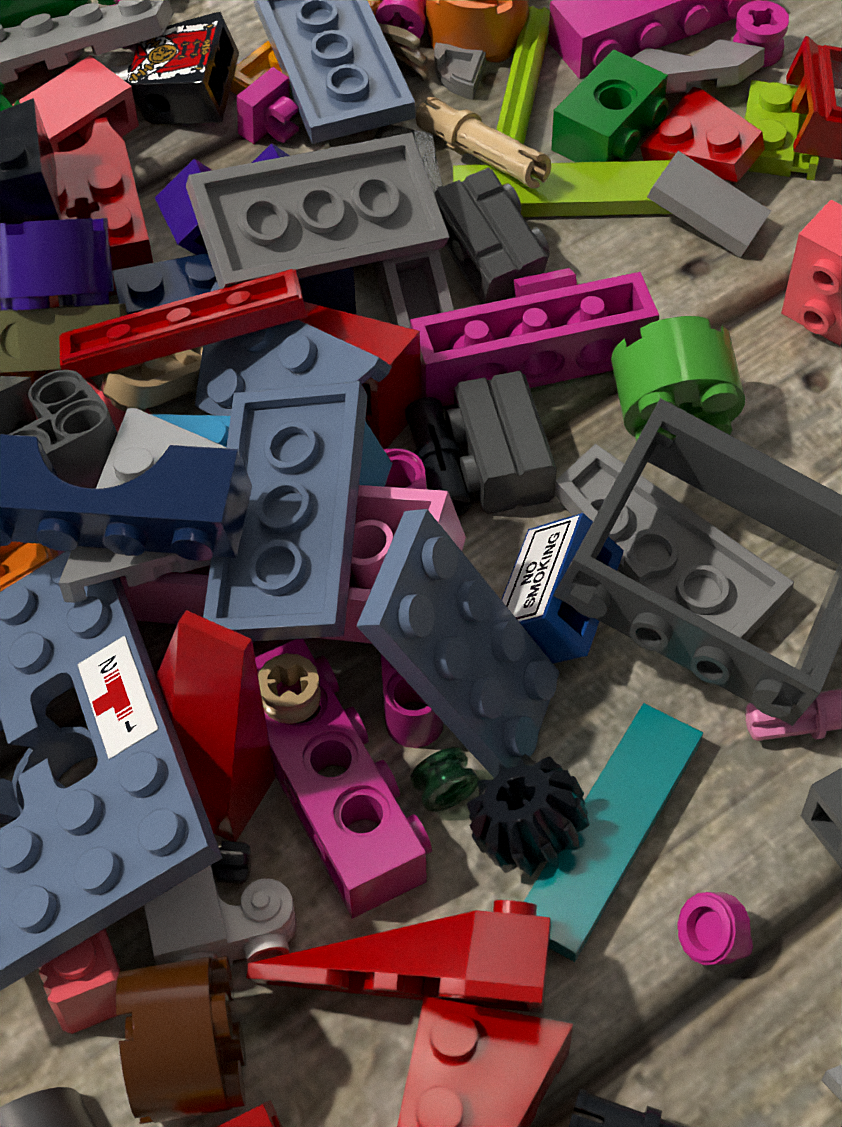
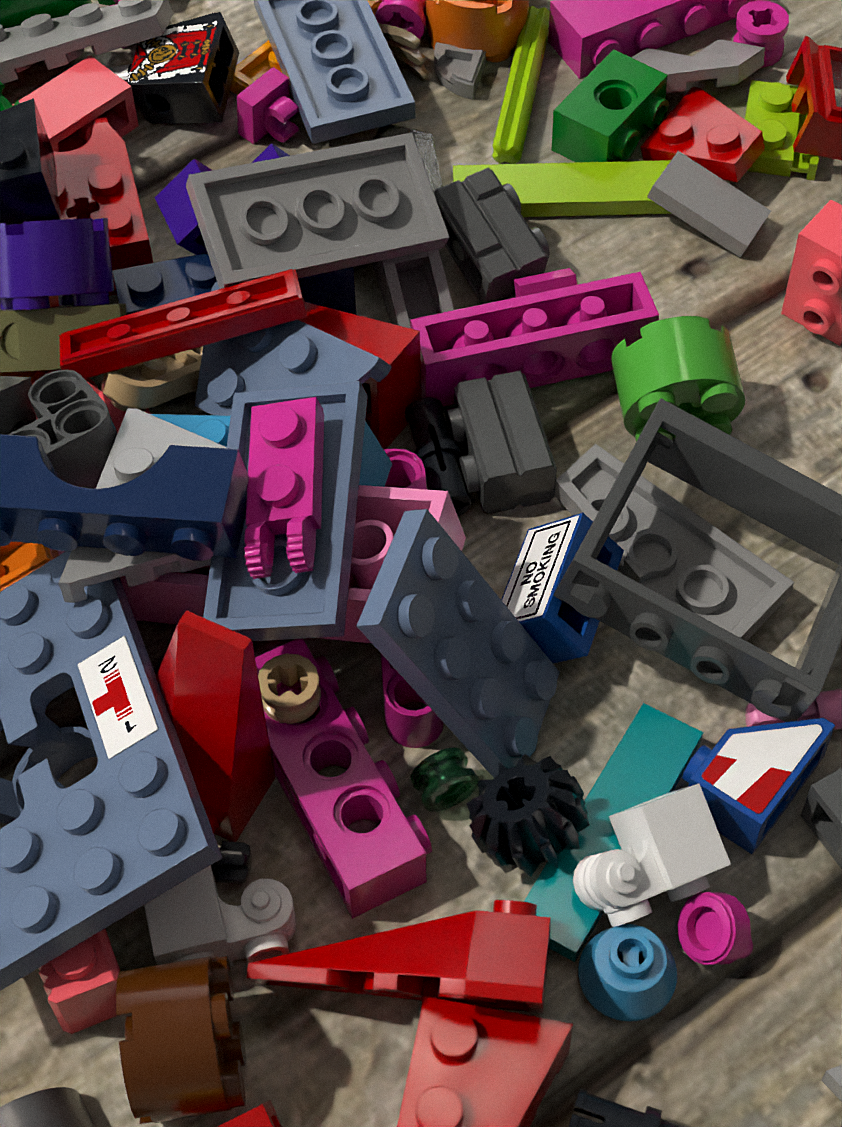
tan pin [416,97,551,188] -> none
none -> dark pink hinge [244,397,324,579]
none -> white brick [573,784,731,927]
none -> dark azure cone [578,924,677,1022]
none -> slope [682,718,835,855]

